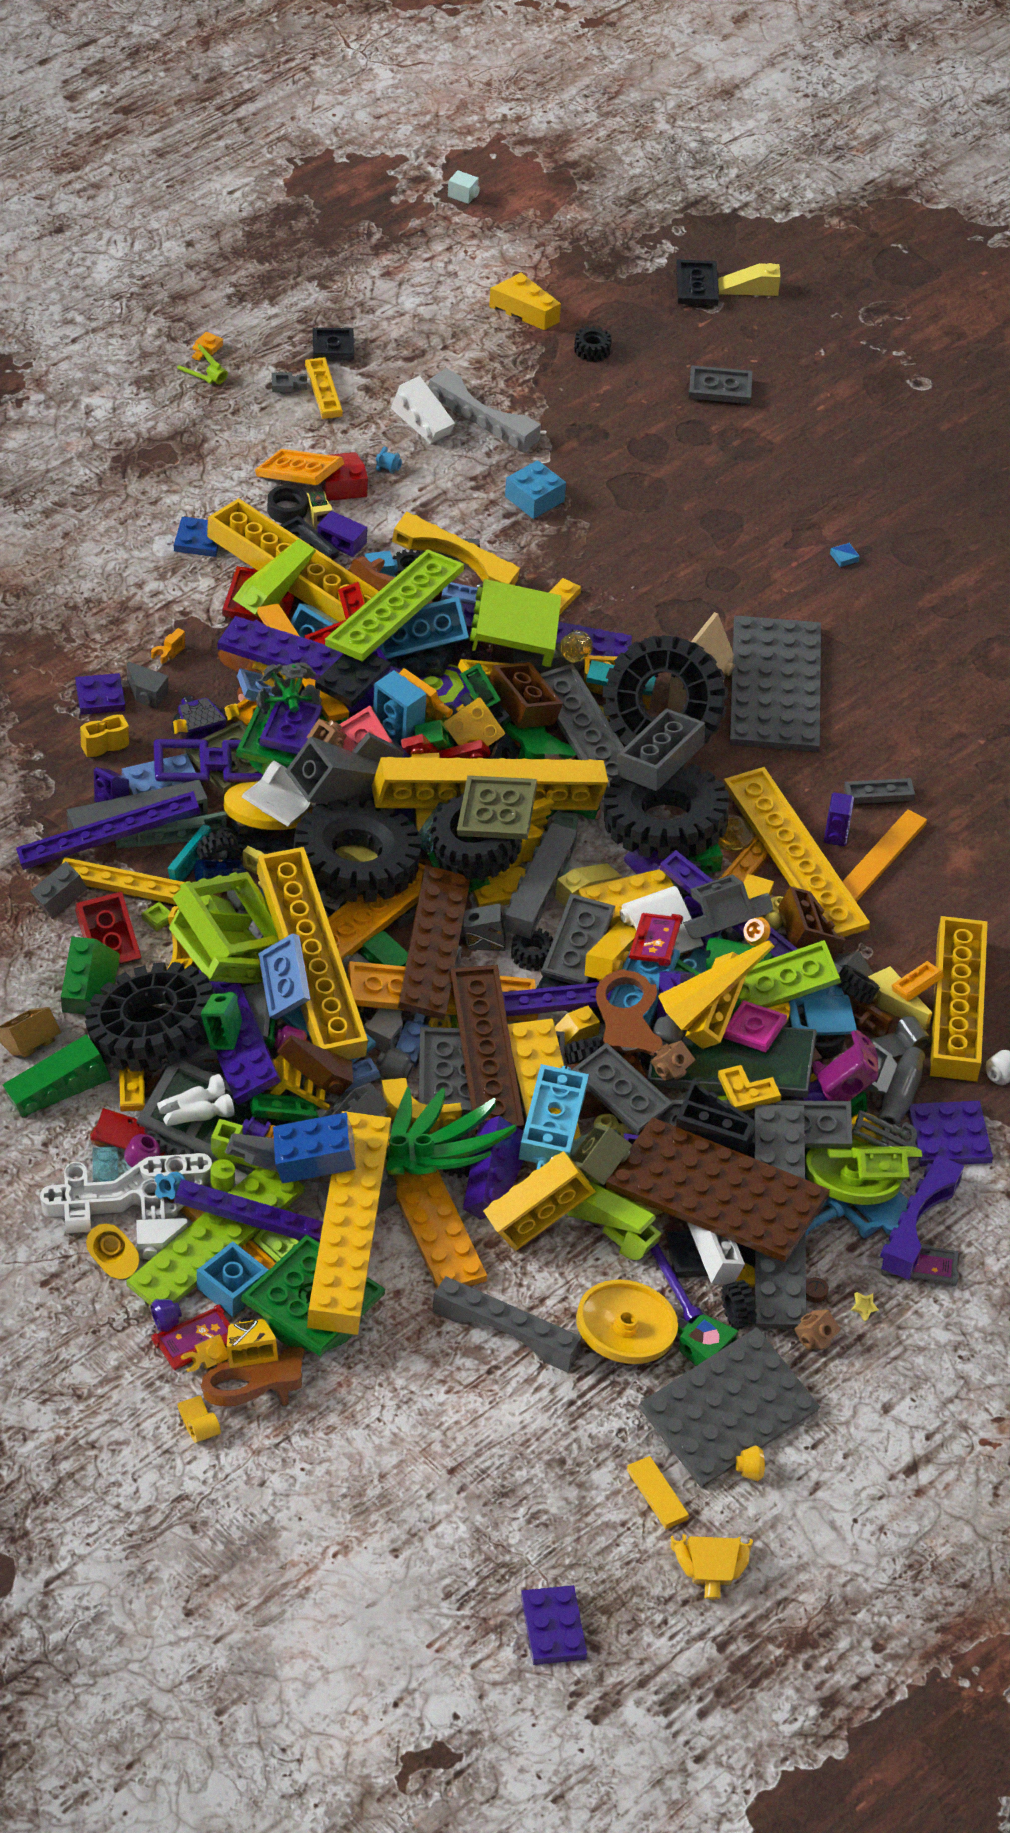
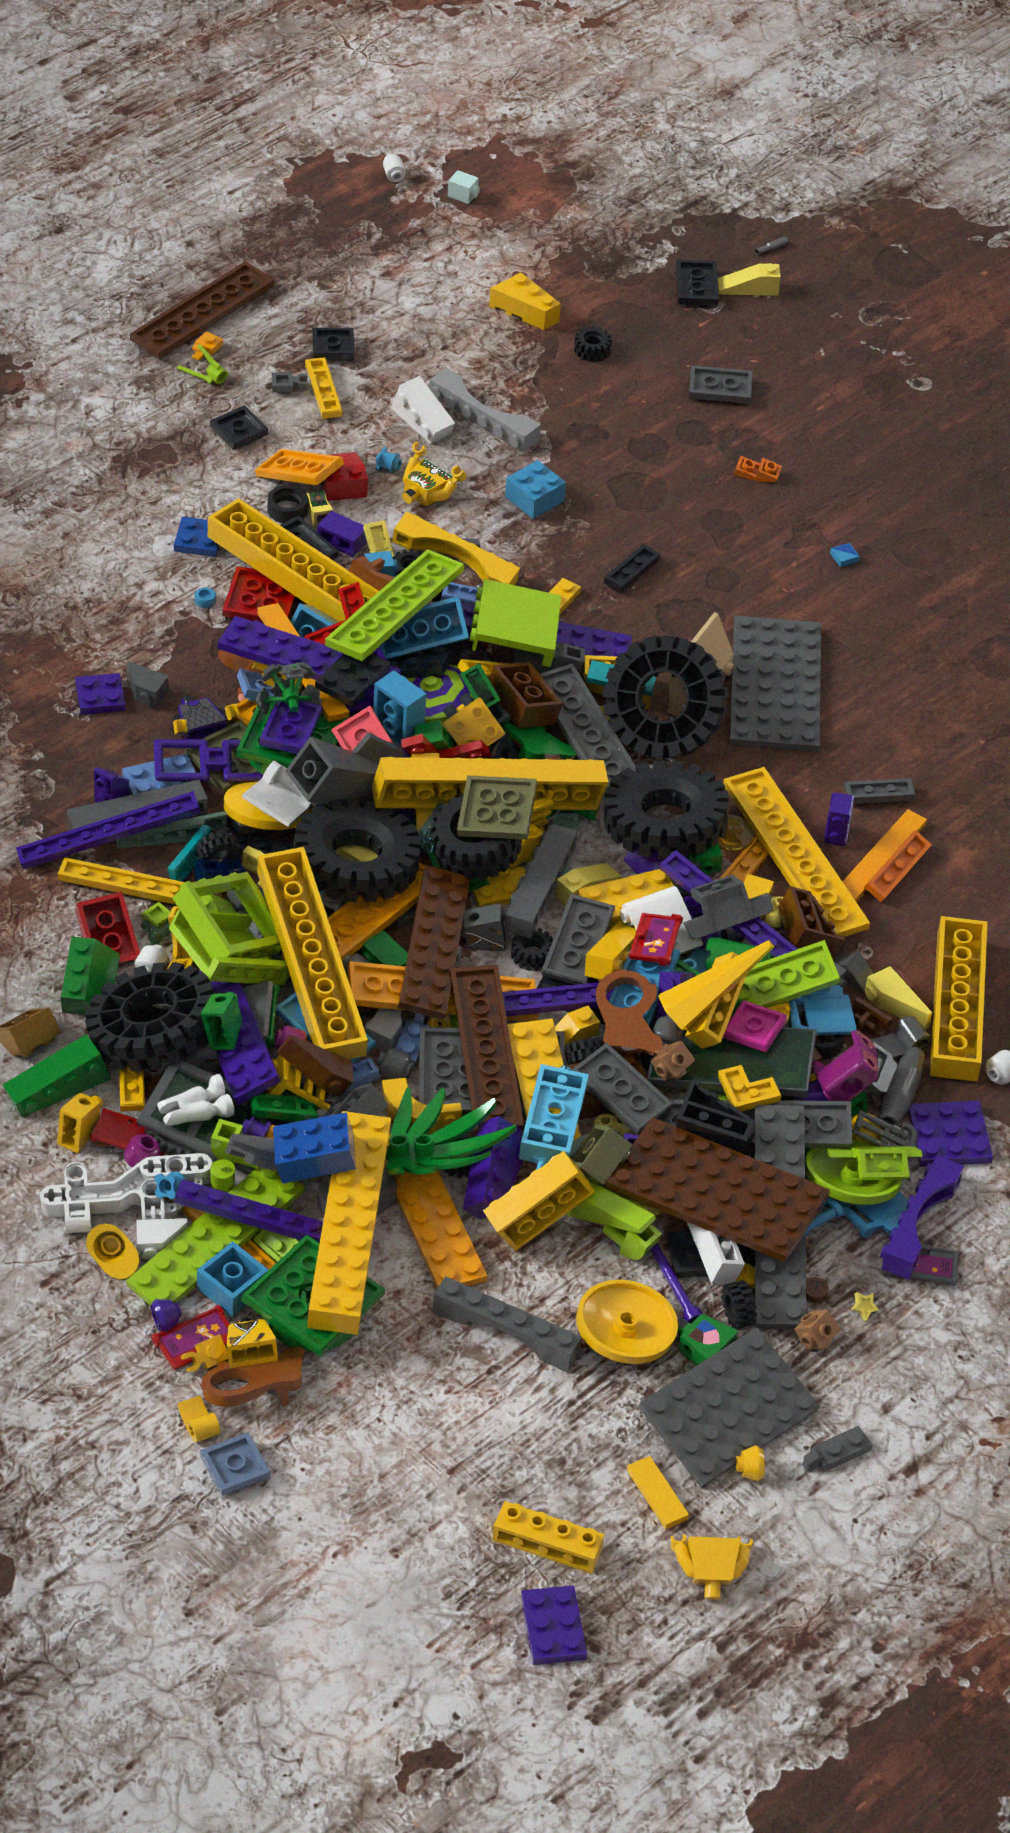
dark grey brick [30,861,87,919] -> none
yellow brick [80,715,129,757] -> none
clear light blue plate [92,1147,118,1182] -> none
light orange plate [151,628,185,664] -> none
lime wedge [233,539,316,619] -> none
medium blue plate [258,933,311,1019] -> none
medium nougat brick [306,719,347,748] -> none
light orange plate [396,668,453,720] -> none
clear yellow head [560,630,593,662] -> none
dark grey brick [618,708,705,791] -> none
light orange hat [744,917,770,946] -> none
black tyre [837,965,880,1004] -> none
light orange plate [892,961,944,1002] -> none
none -> yellow torso [57,1093,103,1153]
none -> reddish brown plate [130,261,274,359]
none -> white head [134,945,170,972]
none -> clear green piece [140,917,171,945]
none -> dark azure tile [194,587,216,608]
none -> sand blue plate [200,1432,270,1496]
none -> black plate [210,405,268,450]
none -> light yellow plate [363,520,394,557]
none -> white brick [383,154,406,182]
none -> yellow torso [402,442,466,506]
none -> yellow brick [492,1501,605,1574]
none -> black plate [604,544,660,593]
none -> orange slope [734,456,782,482]
none -> flat silver pin [755,236,789,255]
none -> dark grey hinge [802,1425,873,1472]
none -> orange plate [864,830,932,902]

